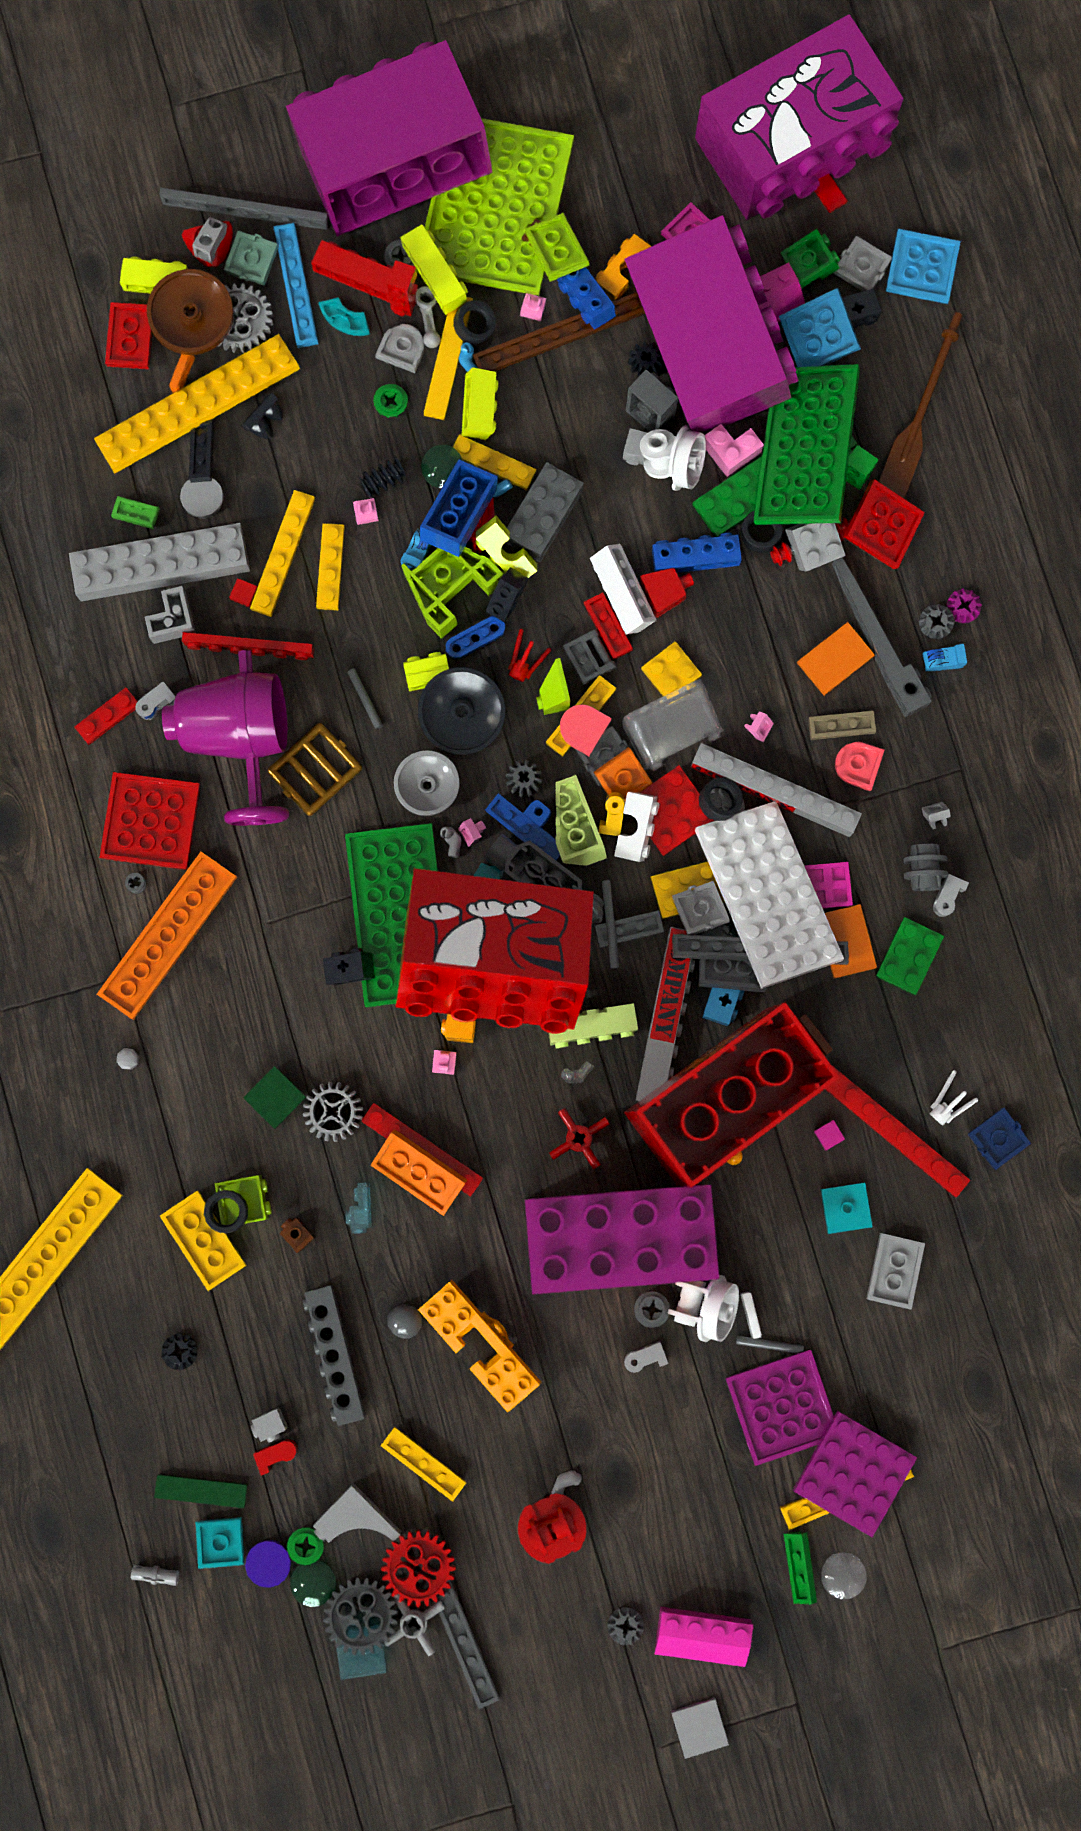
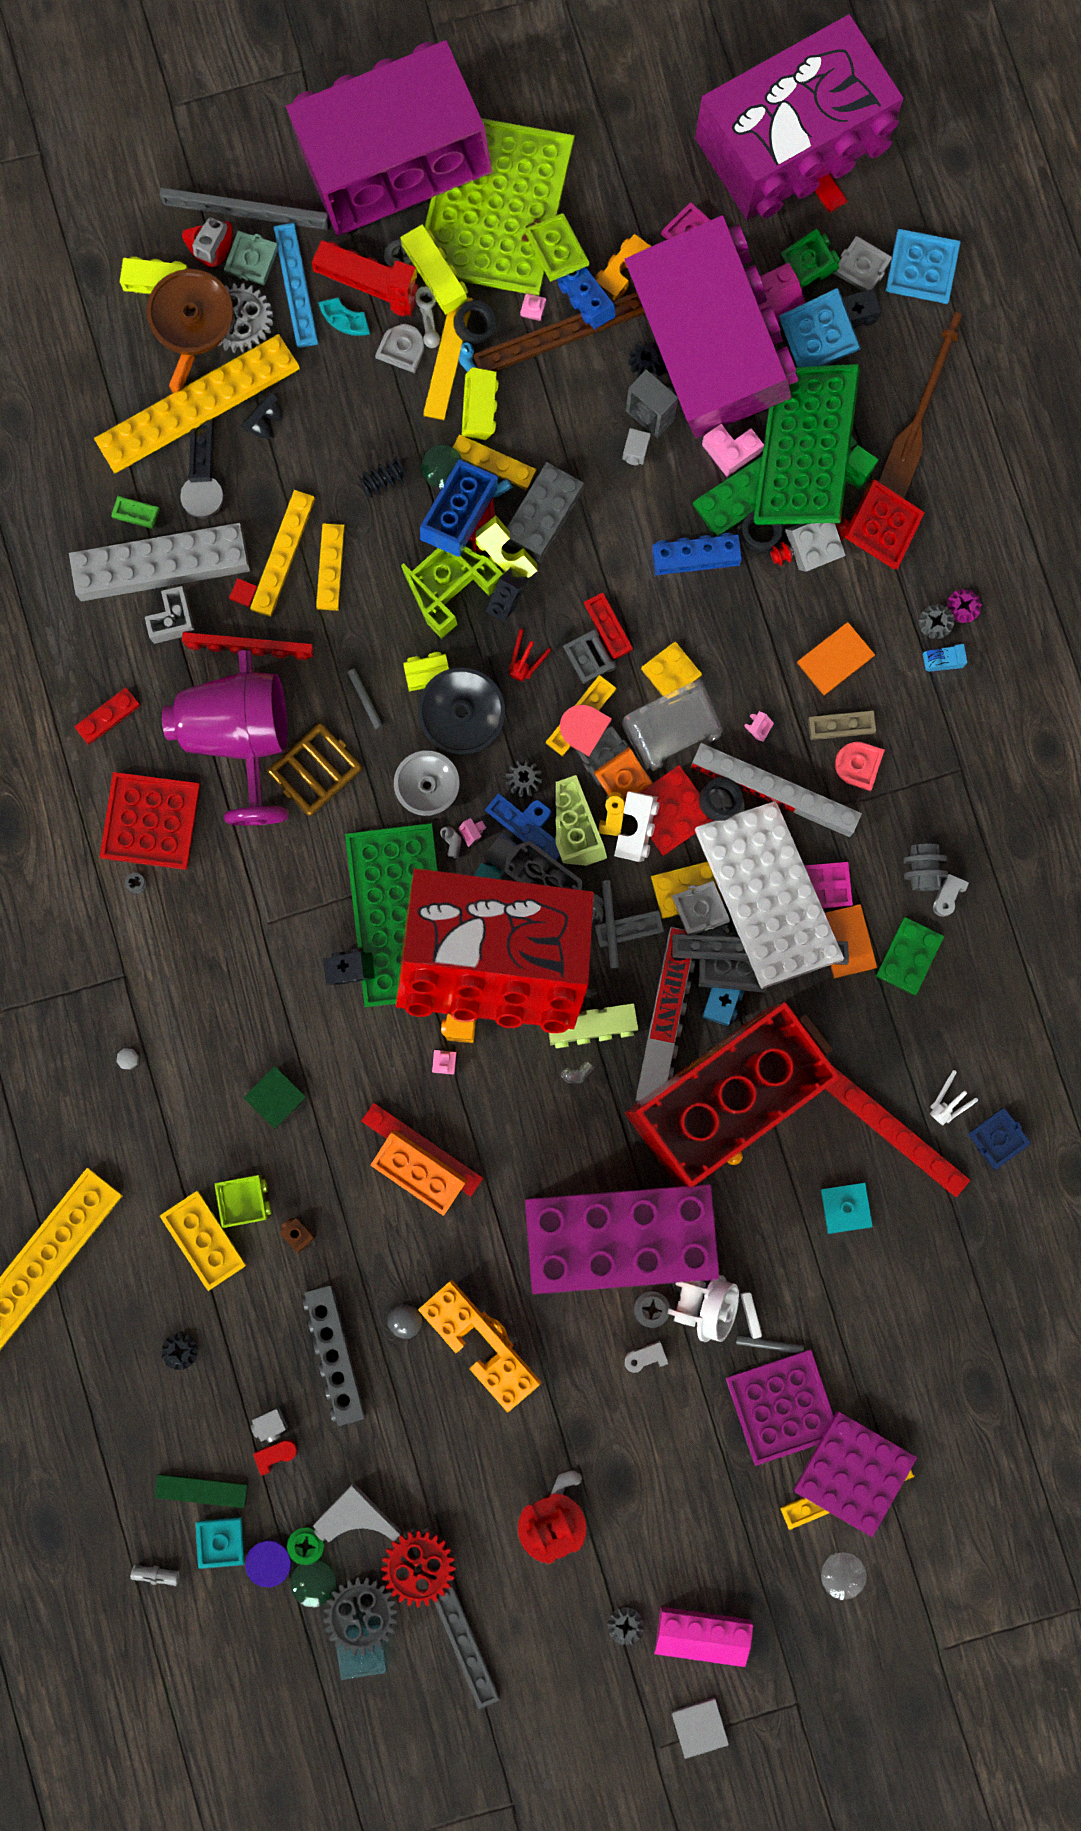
orange plate [97,852,237,1020] -> none
red plate [105,302,152,369] -> none
light grey leg [135,682,176,720] -> none
black tyre [204,1190,248,1233] -> none
light grey gear [303,1082,363,1142] -> none
clear light blue plate [346,1183,372,1234] -> none
bright pink tile [353,498,378,525] -> none
green gear [374,384,408,418] -> none
yellow plate [381,1427,466,1502] -> none
light grey bar [383,1594,445,1656] -> none
dark azure leg [400,529,431,571] -> none
blue plate [446,616,505,660] -> none
lime slope [536,658,570,715] -> none
red bar [549,1108,610,1169] -> none
white brick [590,544,656,635] -> none
red torso [639,568,694,618] -> none
white piece [640,425,706,491] -> none
green plate [784,1532,817,1604] -> none
dark pink tile [814,1120,845,1151] -> none
dark grey piece [832,557,932,718] -> none
light grey plate [866,1233,925,1309] -> none
light grey tile [922,802,951,829] -> none

